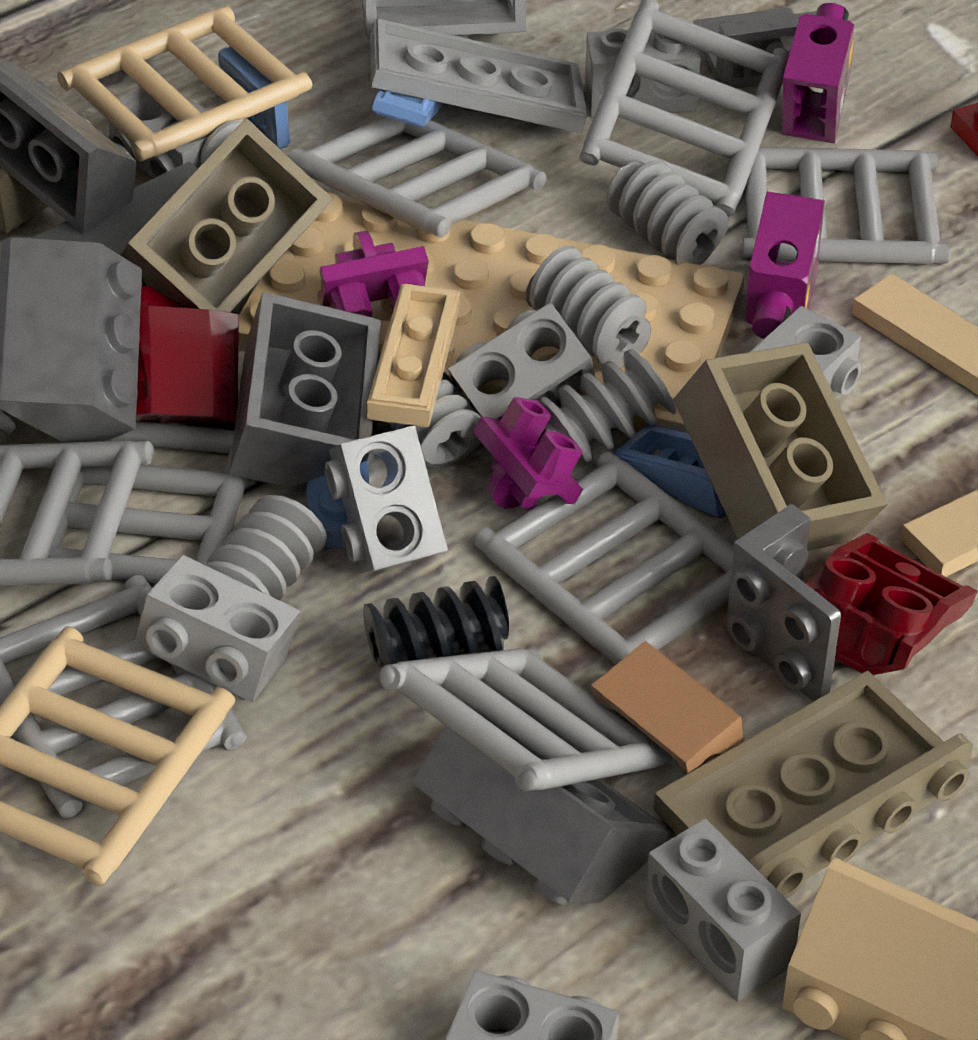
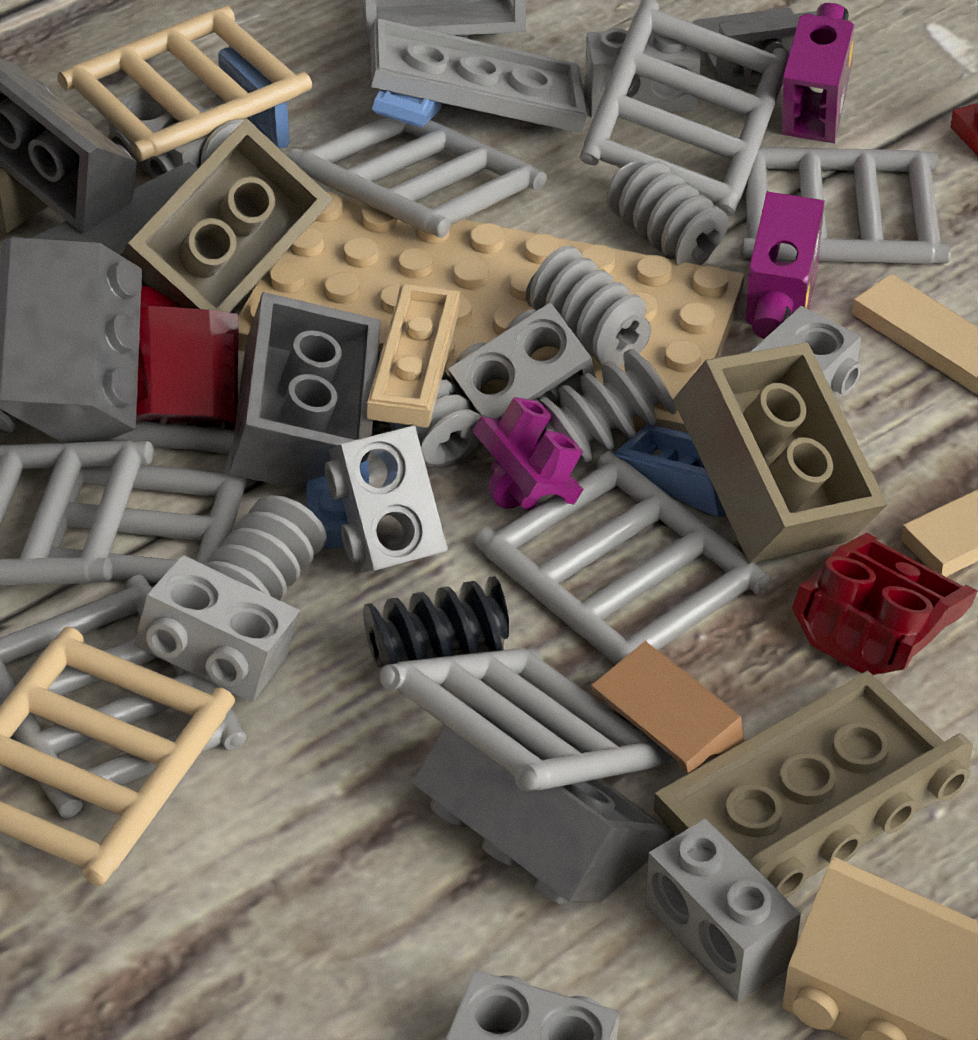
magenta hips [317,230,429,318] -> none
flat silver bracket [726,504,841,702] -> none

